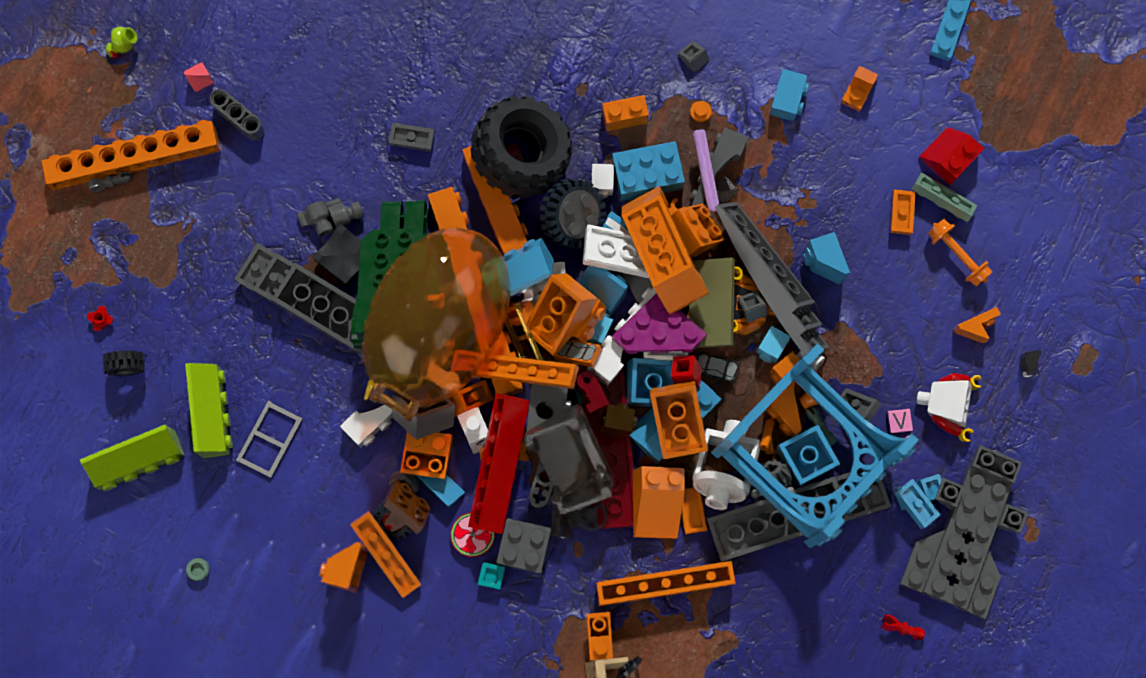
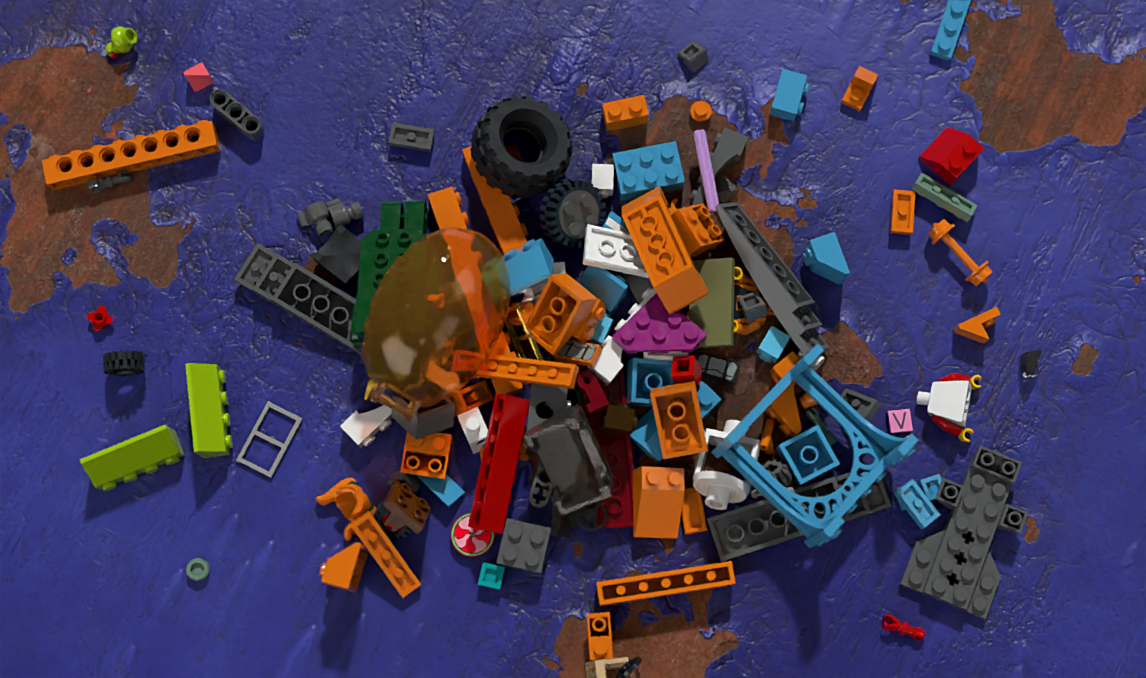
none -> orange hair [315,478,376,541]

